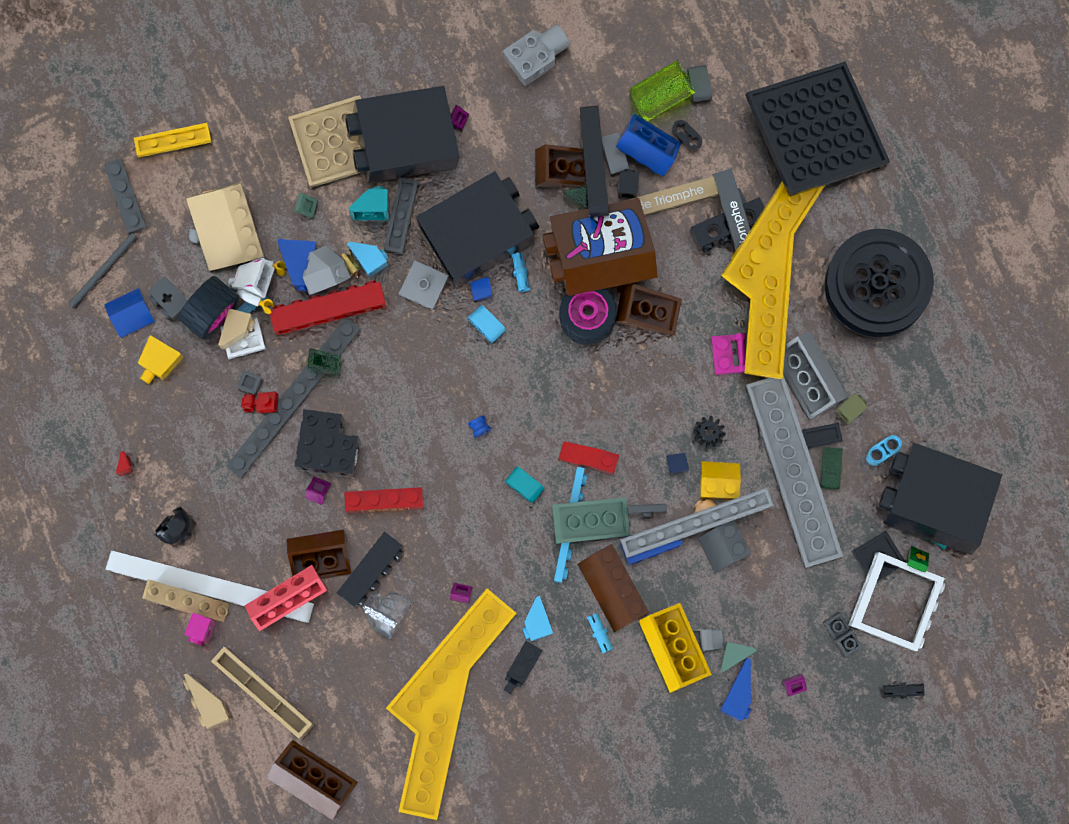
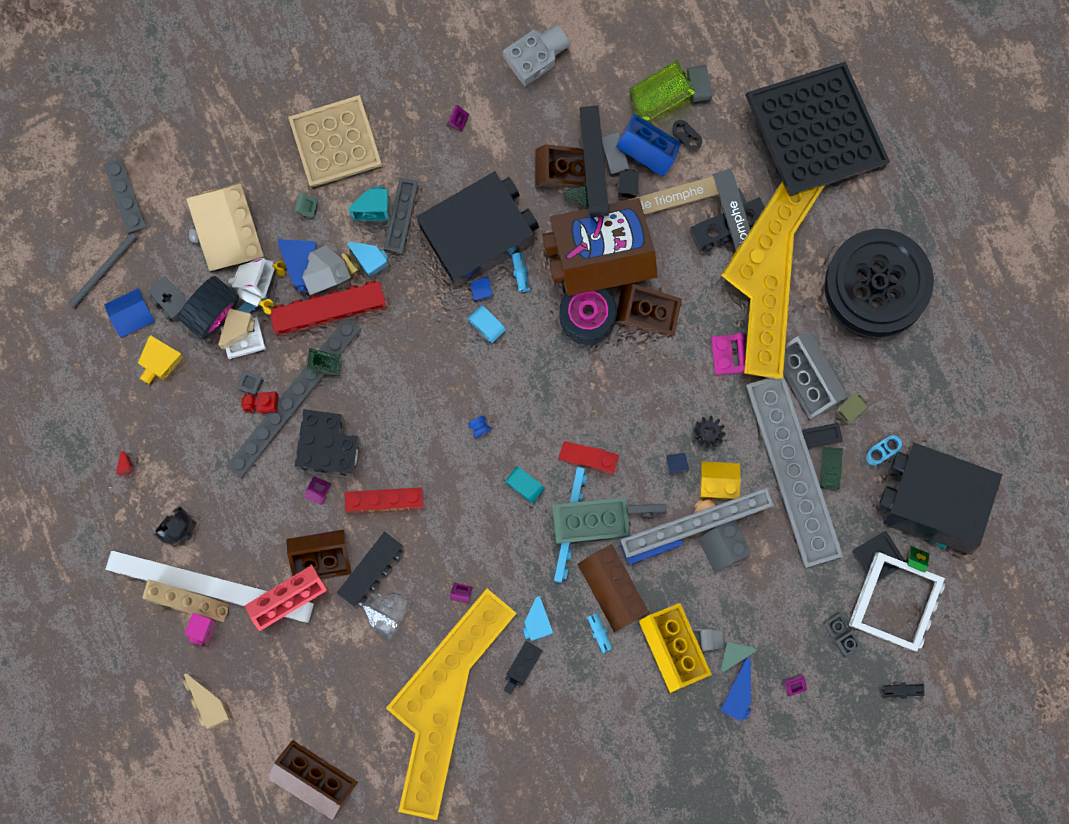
yellow plate [134,123,212,158] -> none
tan brick [211,647,315,740] -> none
black brick [345,86,460,183] -> none
light grey plate [399,260,449,310] -> none

